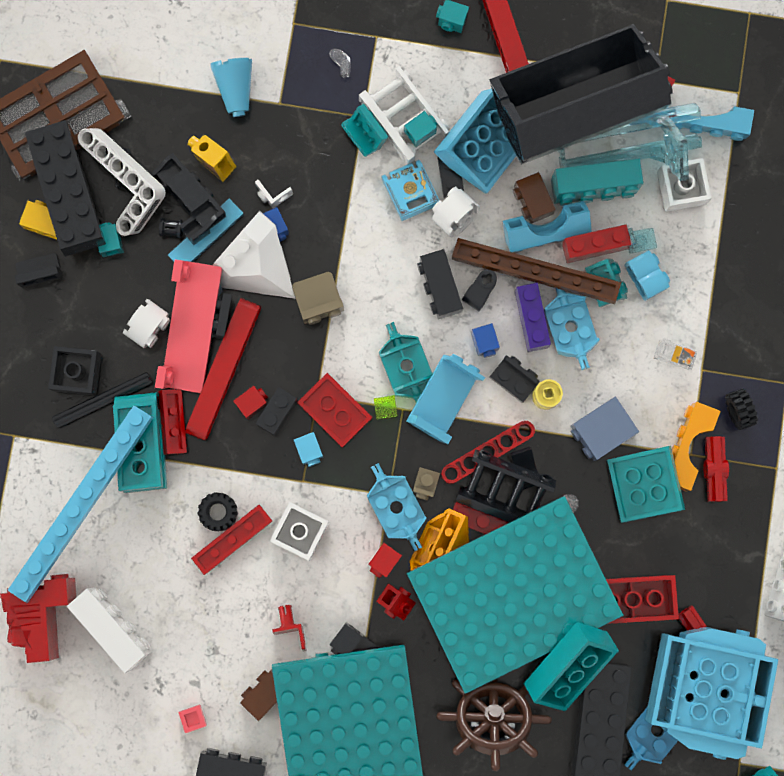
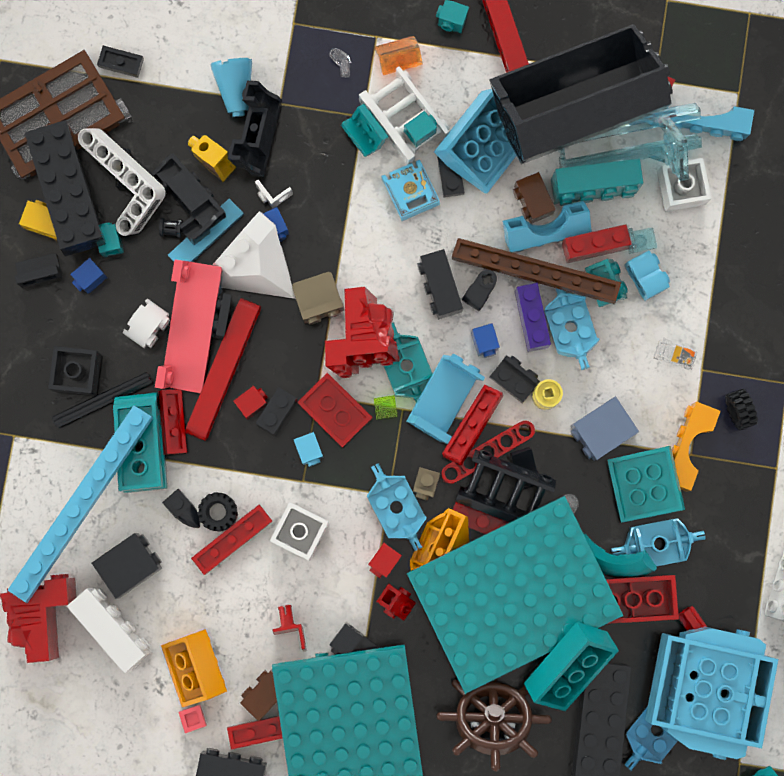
white brick [432,187,480,238] -> none
red piece [703,436,729,502] -> none
none -> blue brick [70,258,108,294]
none -> black brick [92,533,162,599]
none -> black plate [97,45,144,78]
none -> light orange slope [161,629,227,707]
none -> black plate [162,488,200,528]
none -> red plate [227,716,283,750]
none -> black bracket [228,80,282,177]
none -> red brick [325,287,399,378]
none -> clear orange panel [375,36,423,75]
none -> red tile [442,384,504,465]
none -> teal brick [584,533,657,578]
none -> medium azure plate [611,518,705,566]

